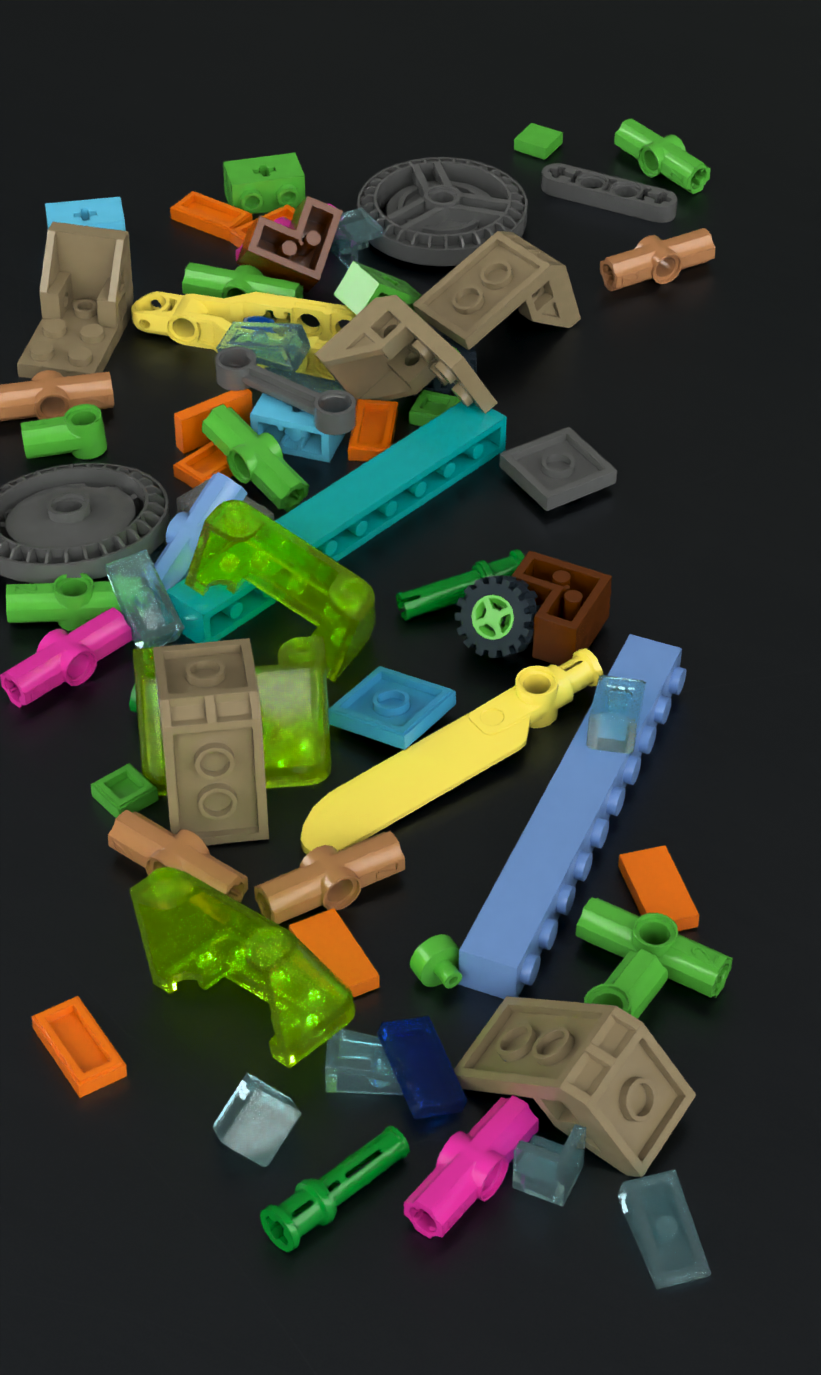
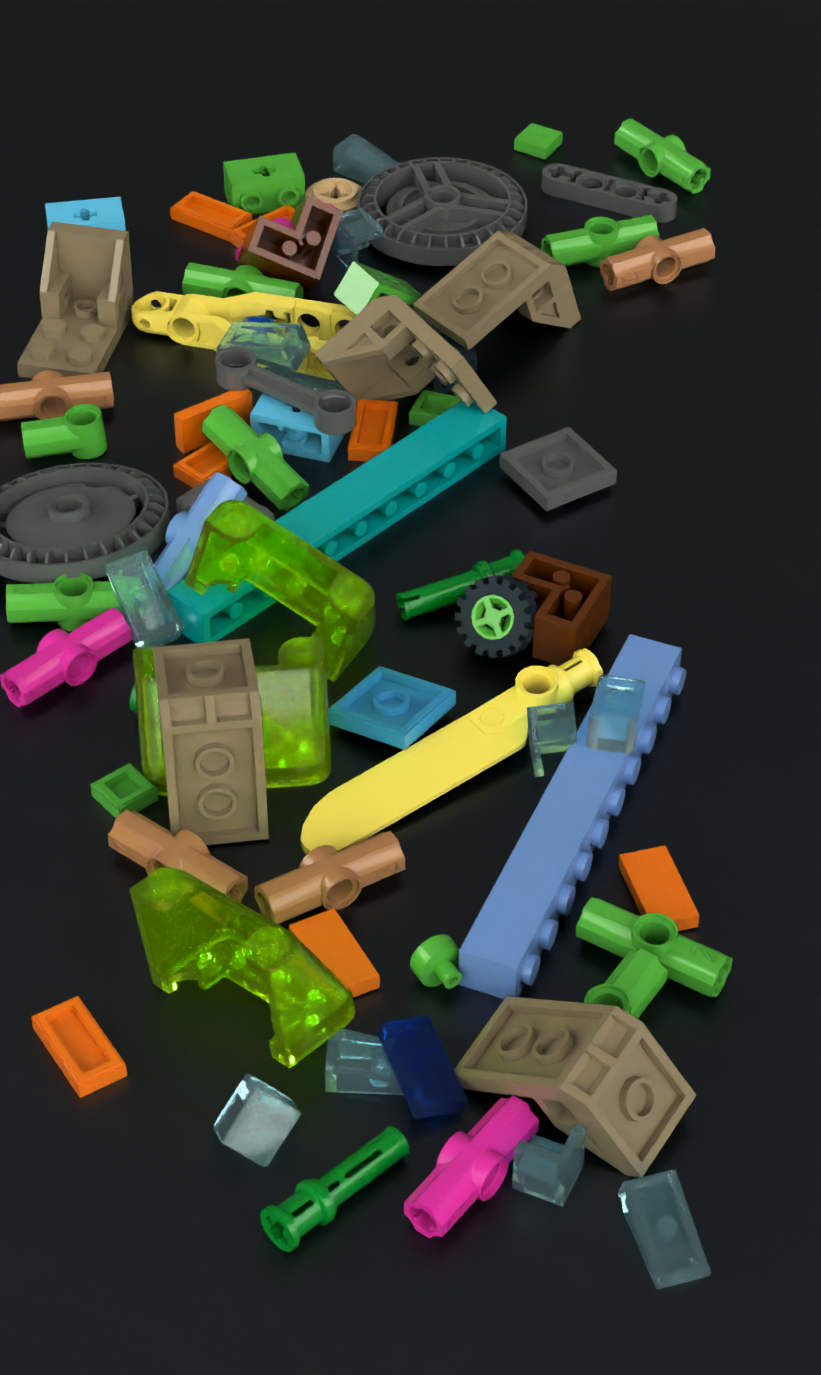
none -> tan gear [306,178,362,217]
none -> clear light blue slope [333,134,398,184]
none -> clear light blue panel [527,701,578,777]
none -> bright green piece [541,215,660,268]

